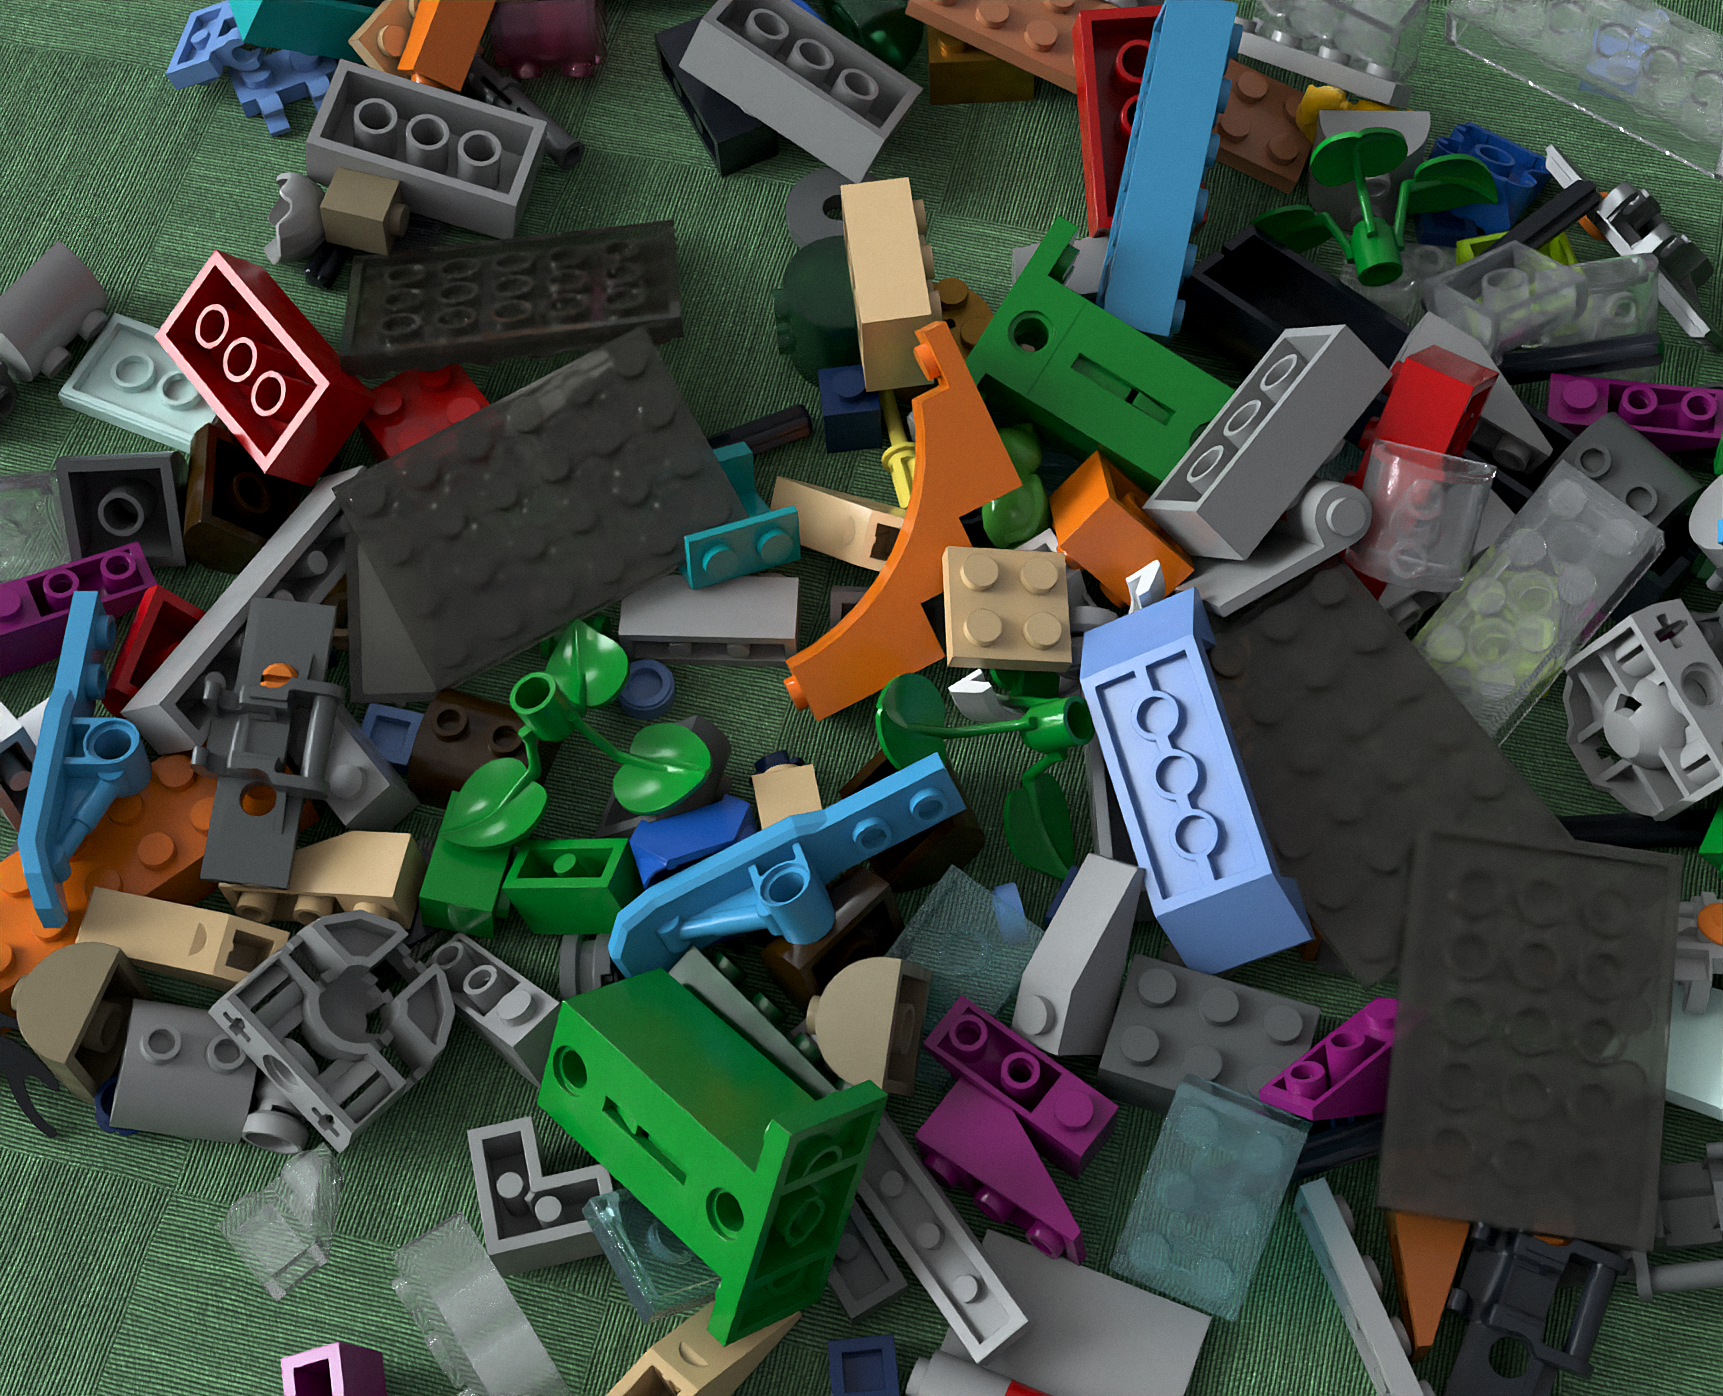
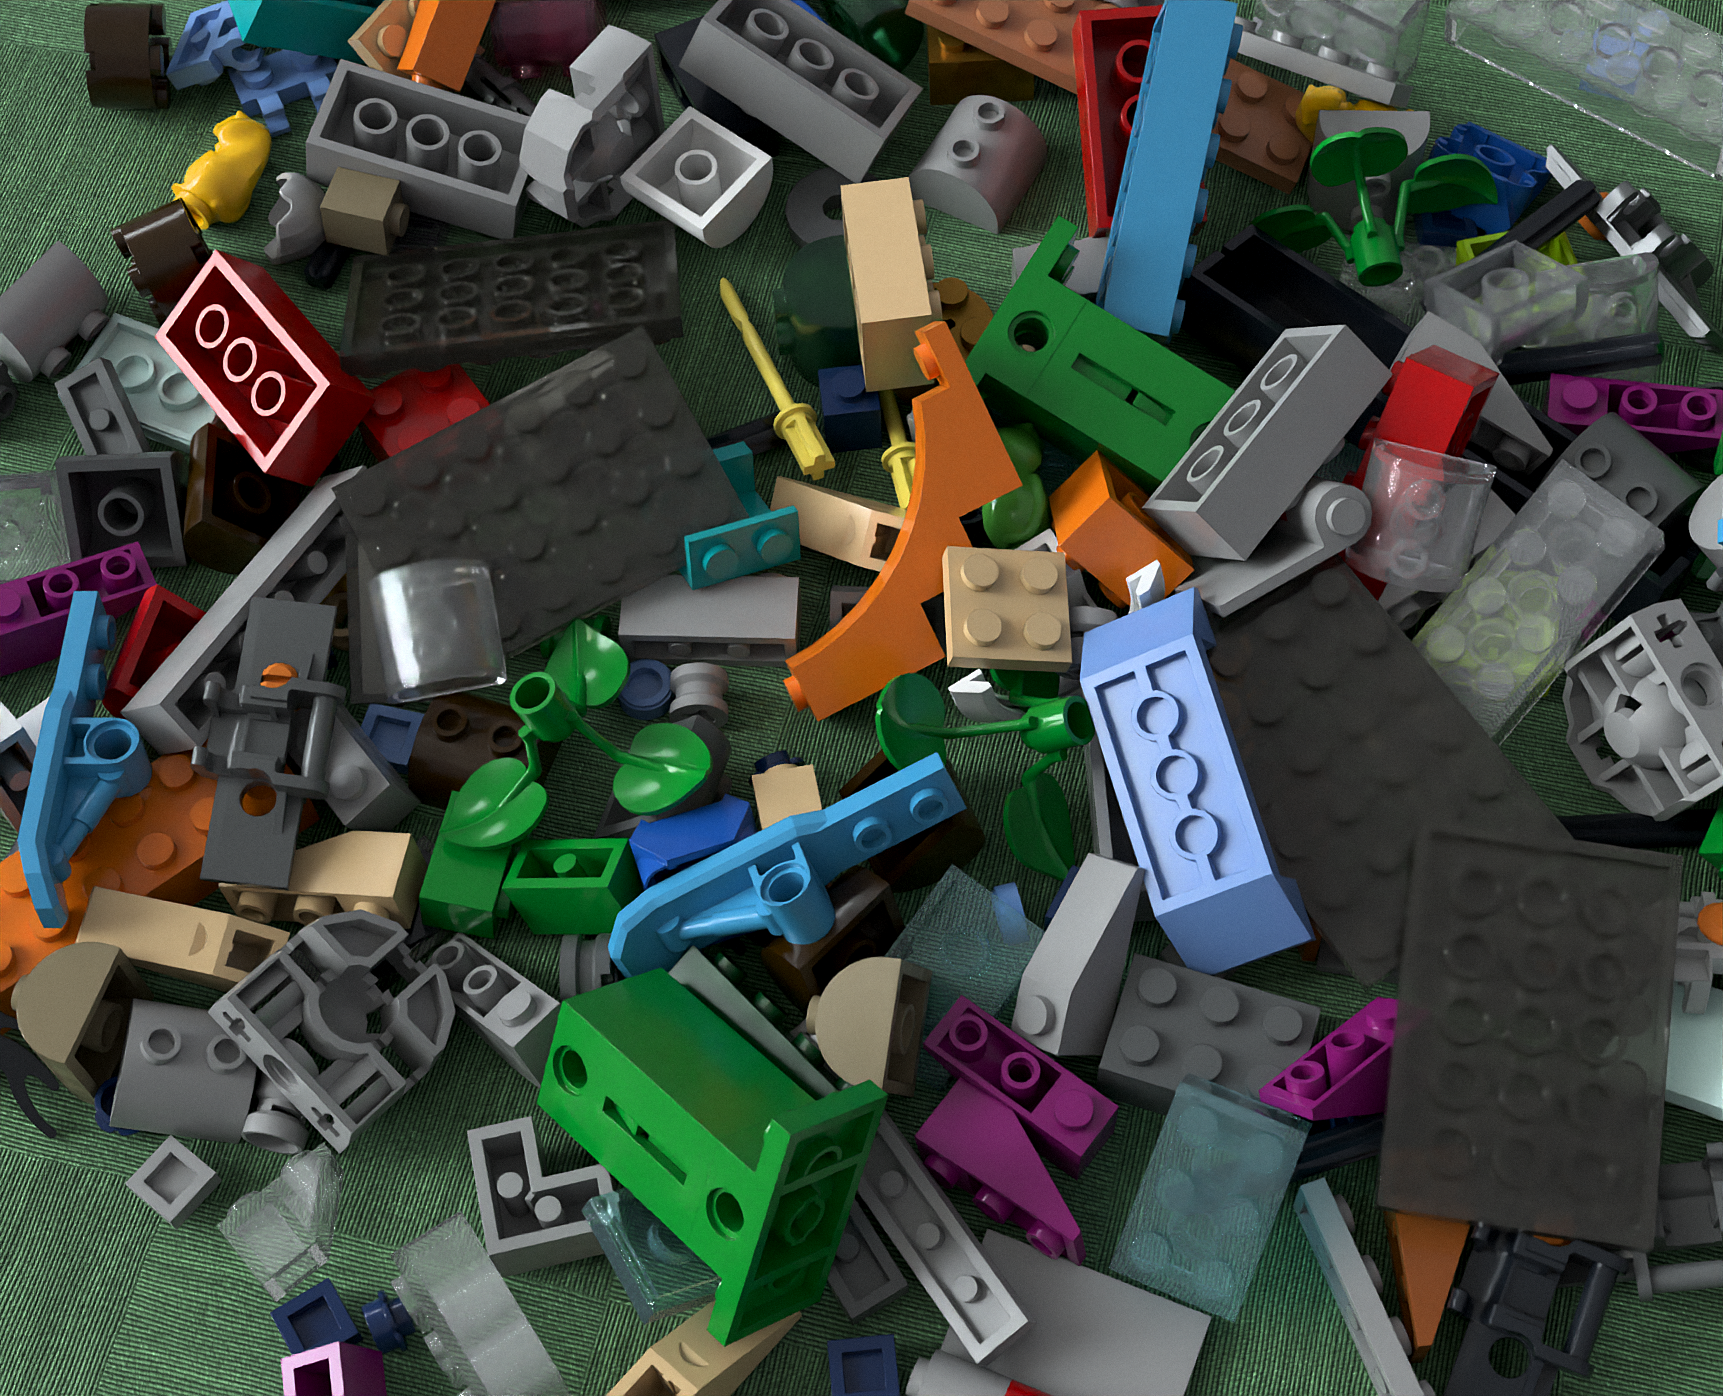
none -> dark grey plate [54,357,152,455]
none -> dark brown brick [84,3,173,109]
none -> dark brown brick [110,198,213,326]
none -> light grey plate [125,1135,222,1230]
none -> yellow animal [171,110,272,230]
none -> dark blue plate [270,1277,364,1355]
none -> dark blue plate [361,1290,417,1355]
none -> clear brick [368,559,508,705]
none -> light grey connector [519,24,665,228]
none -> white brick [620,106,773,248]
none -> light grey wheel [669,662,729,728]
none -> light yellow piece [720,277,835,480]
none -> light grey brick [908,95,1048,235]

